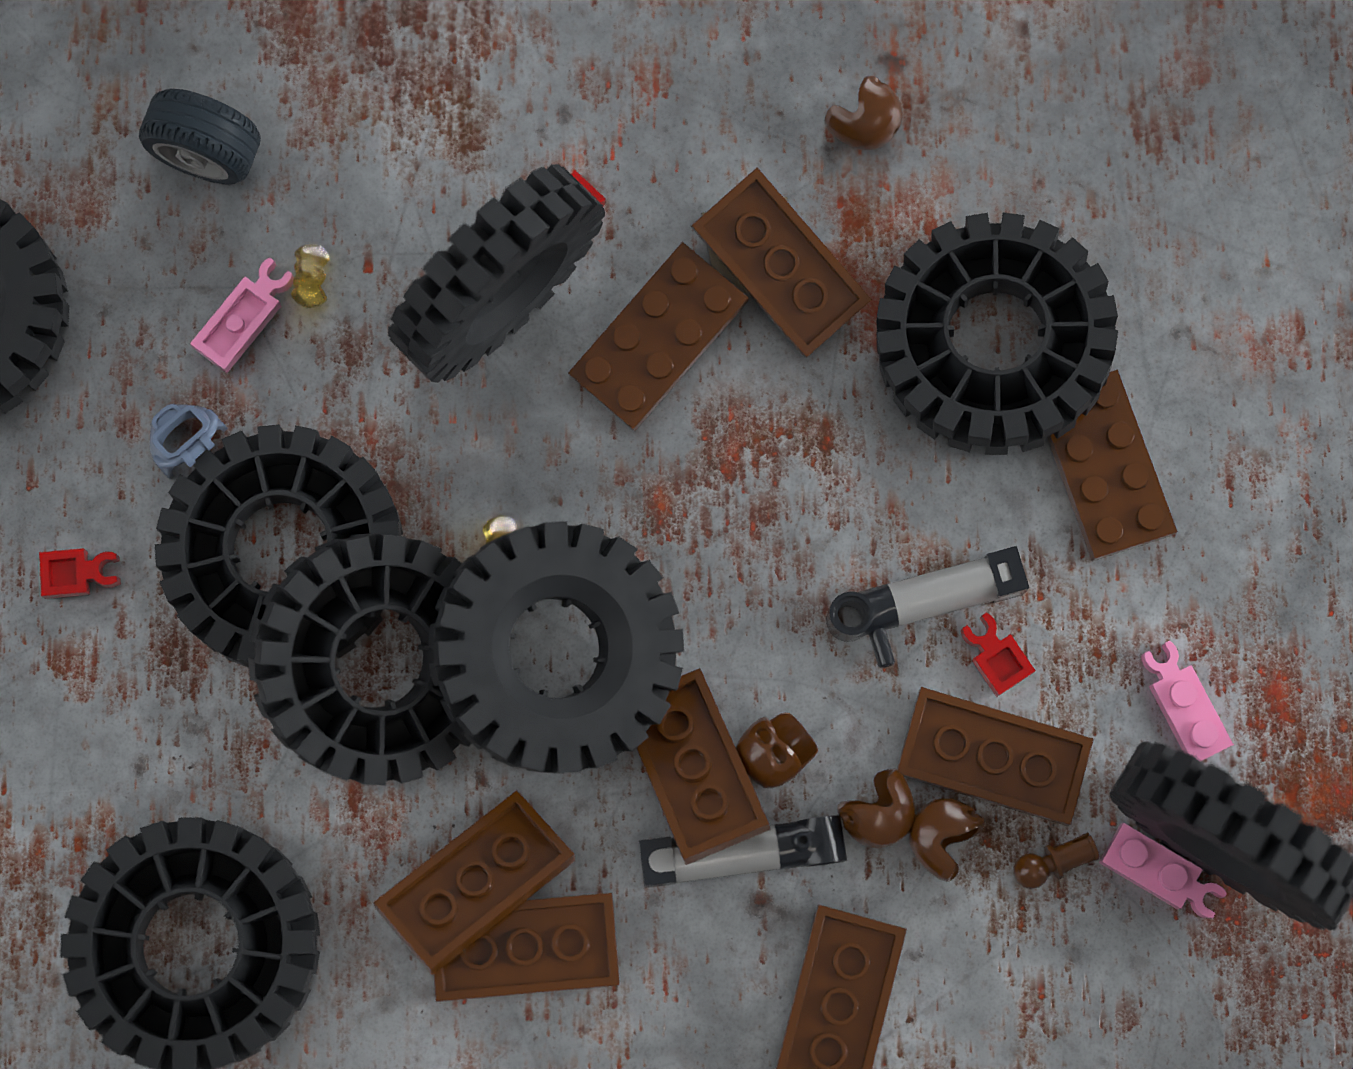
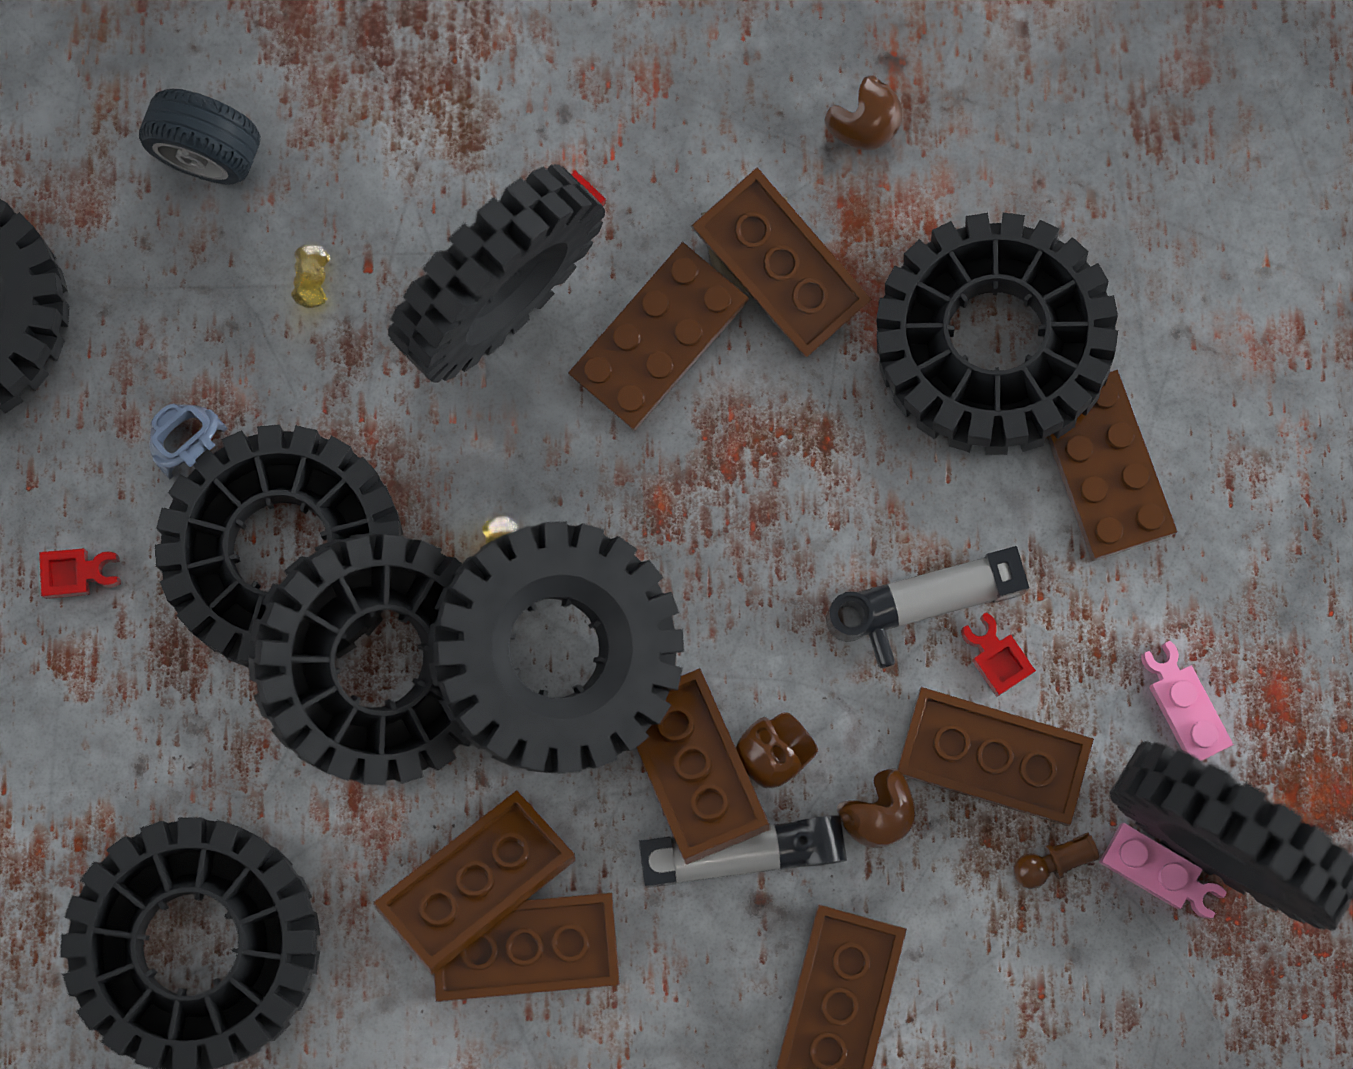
bright pink plate [190,258,294,373] -> none
reddish brown helmet [909,798,985,882] -> none

